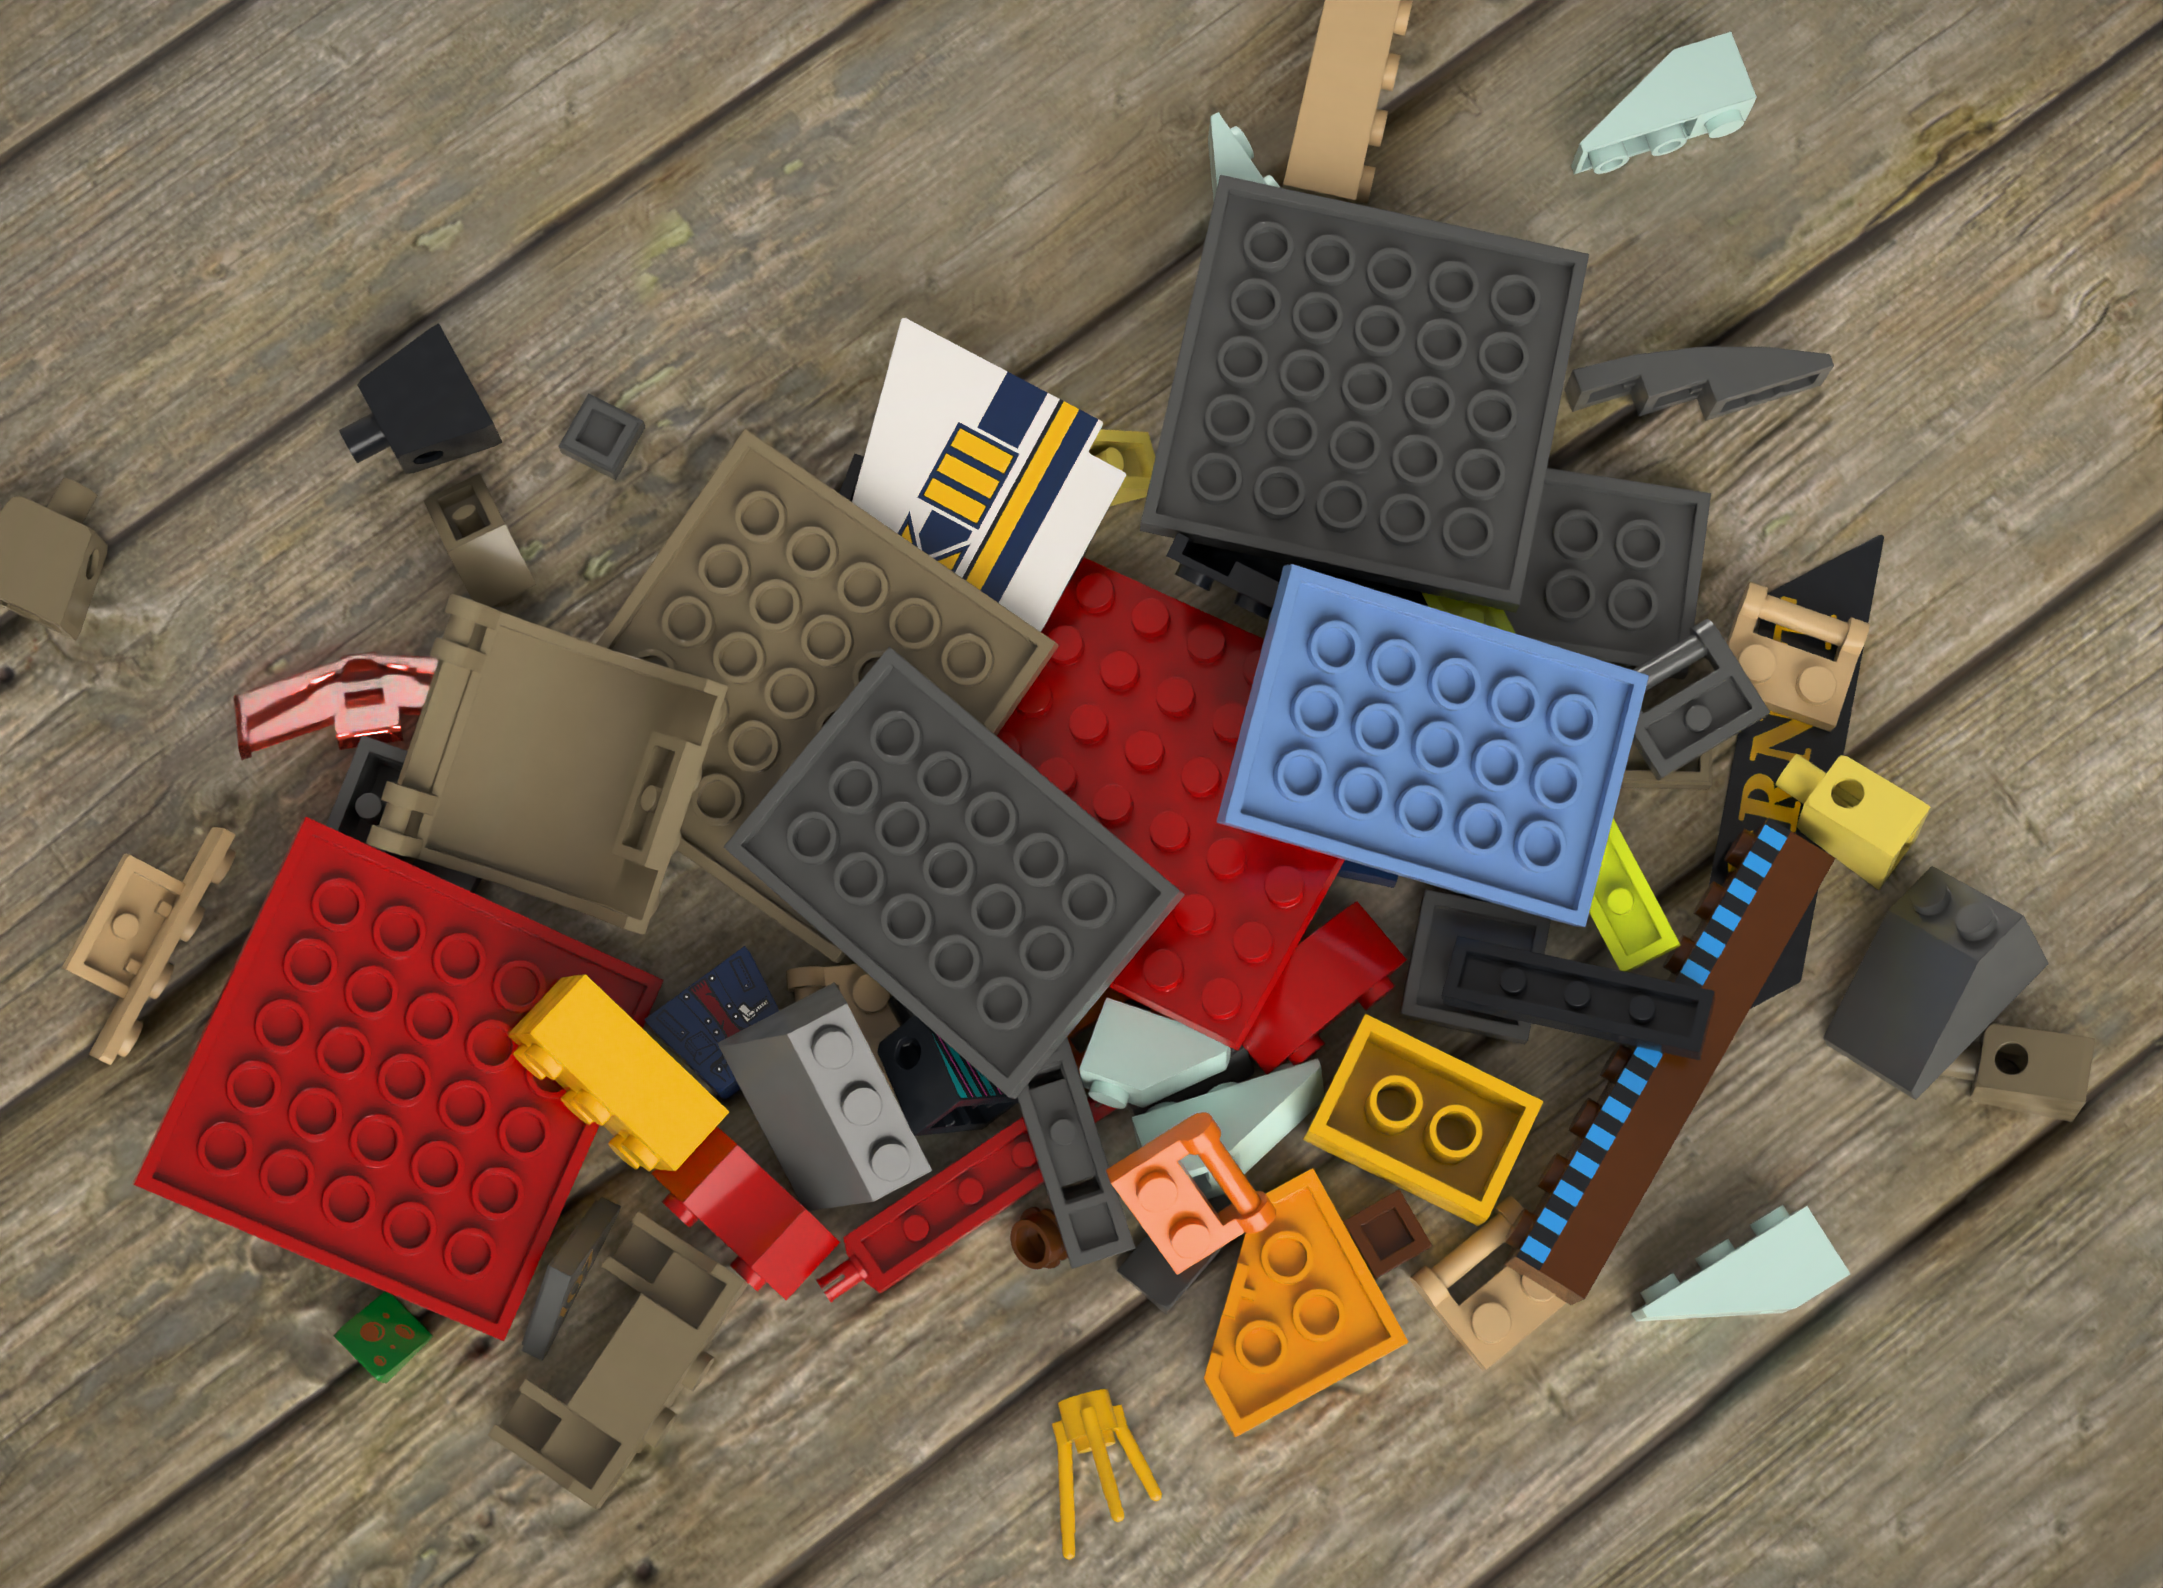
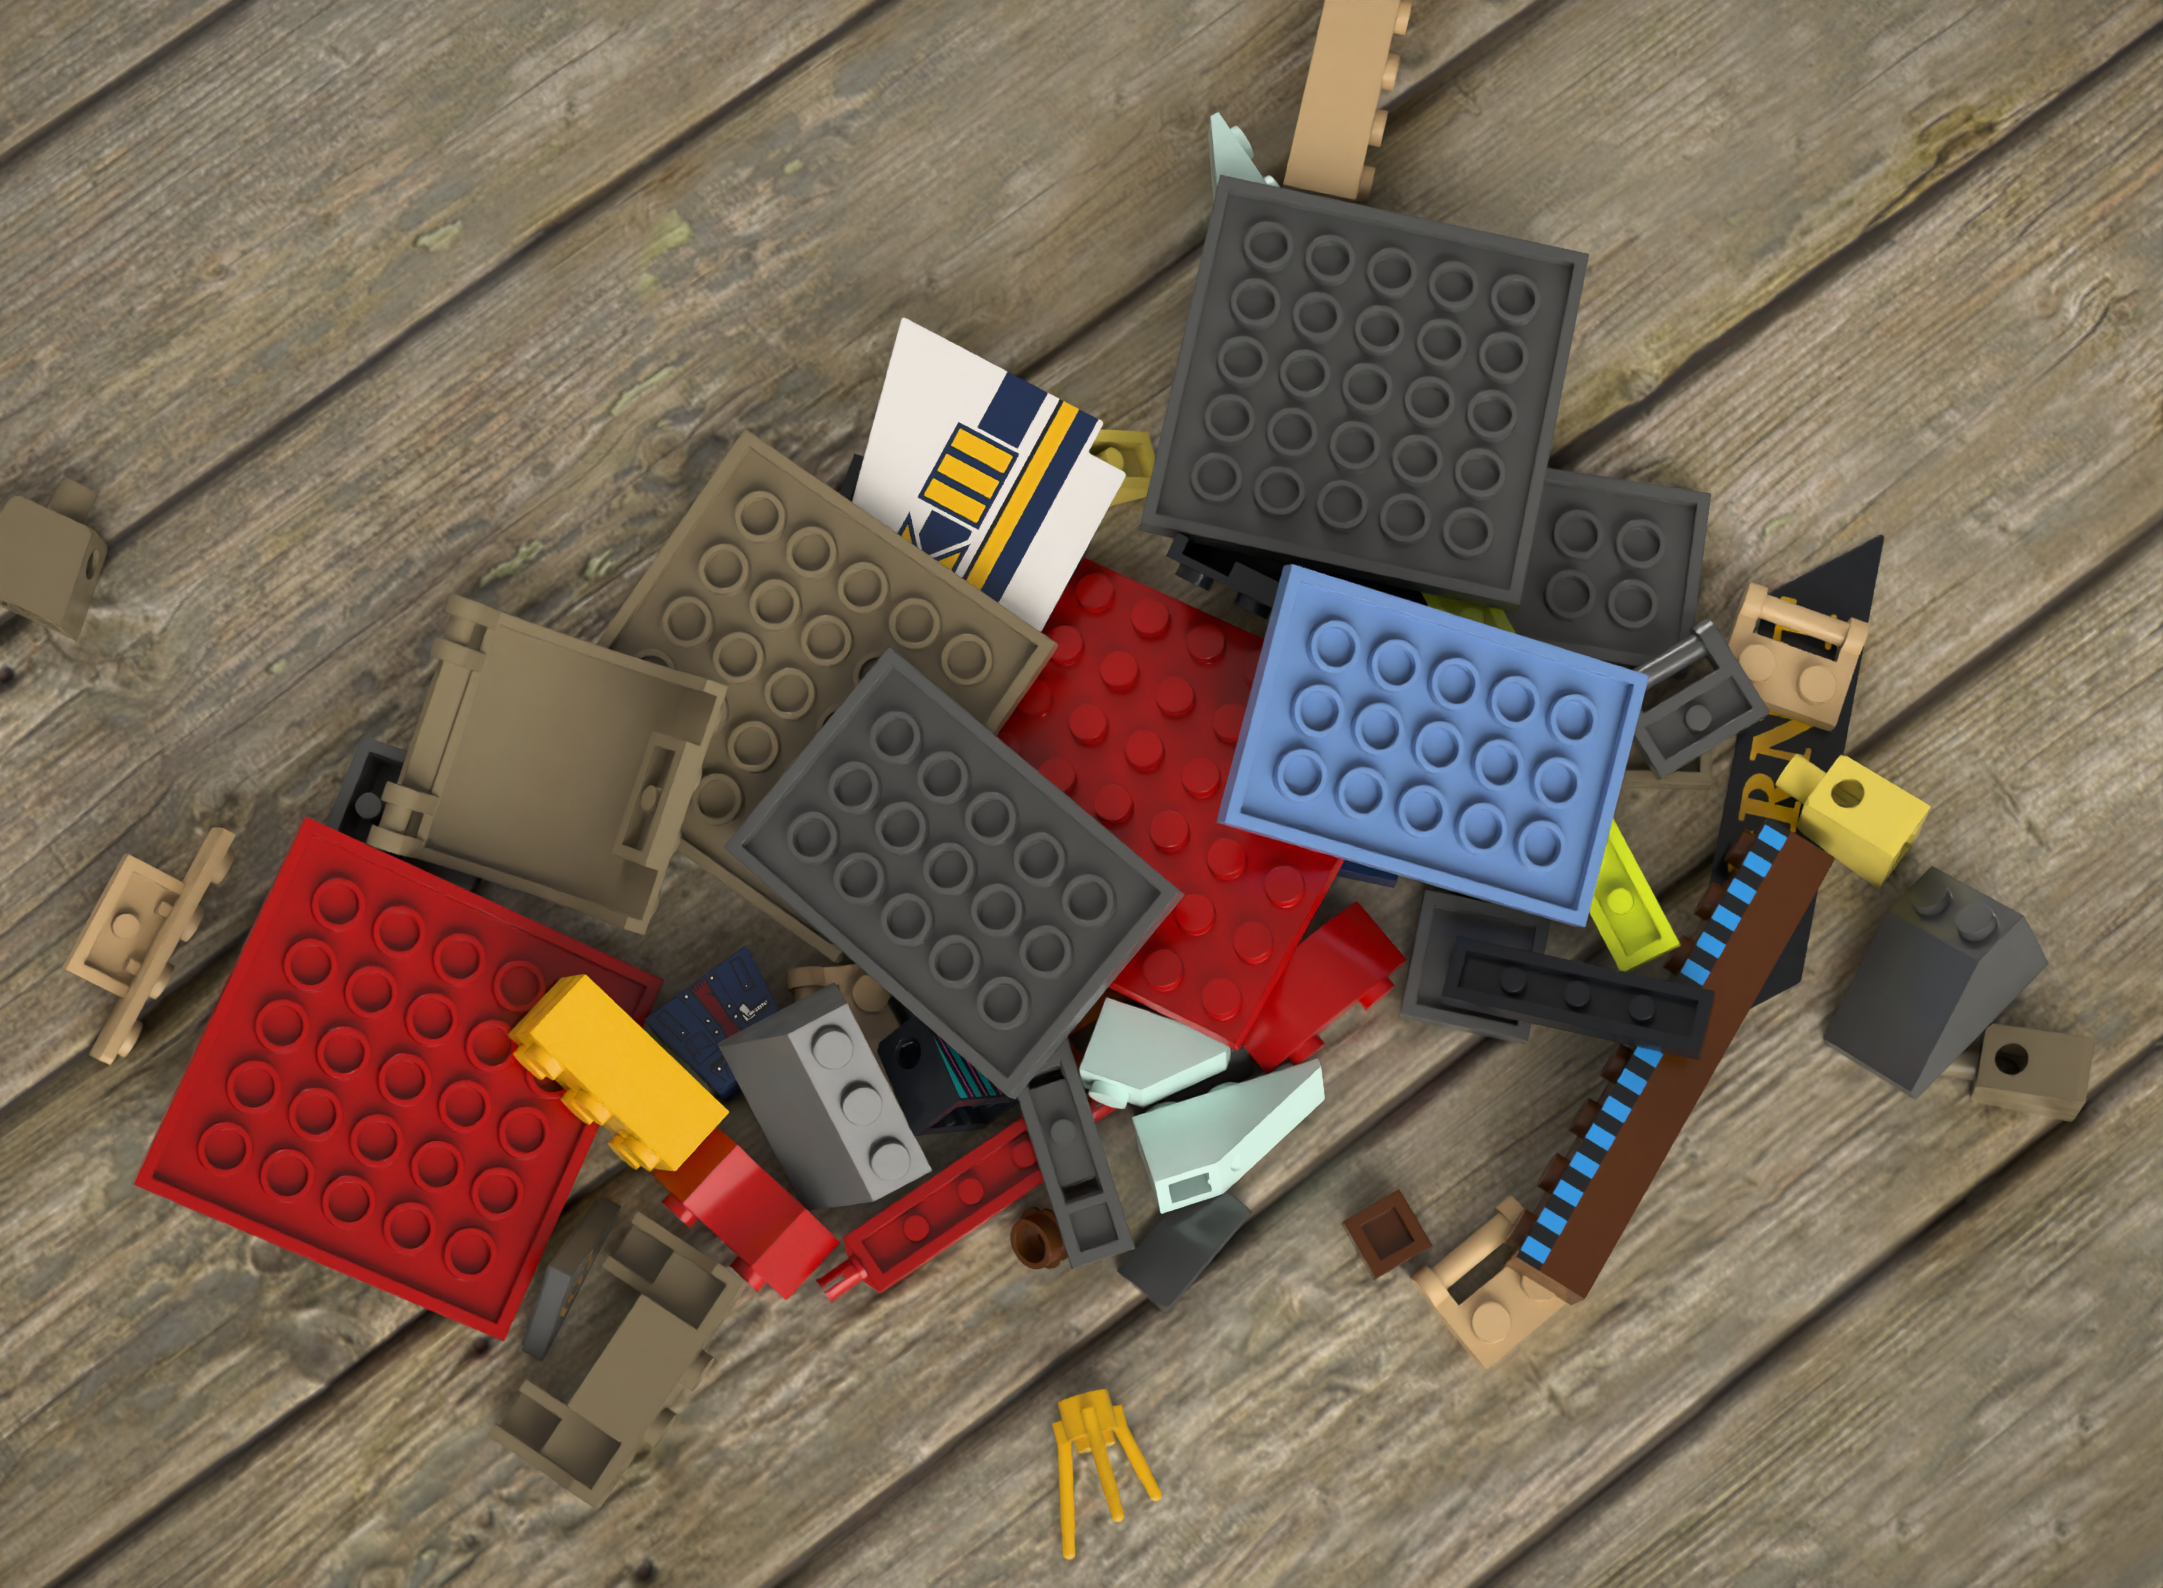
clear red plate [233,651,439,760] -> none
green slope [333,1291,434,1384] -> none
black torso [339,324,502,474] -> none
dark tan slope [423,473,536,607] -> none
dark grey tile [558,393,645,480] -> none
plate [1106,1112,1276,1275] -> none
light orange plate [1203,1168,1409,1438] -> none
yellow brick [1303,1014,1544,1227] -> none
dark grey slope [1564,347,1834,421] -> none
light aqua slope [1571,32,1757,174] -> none
light aqua slope [1631,1205,1851,1322] -> none

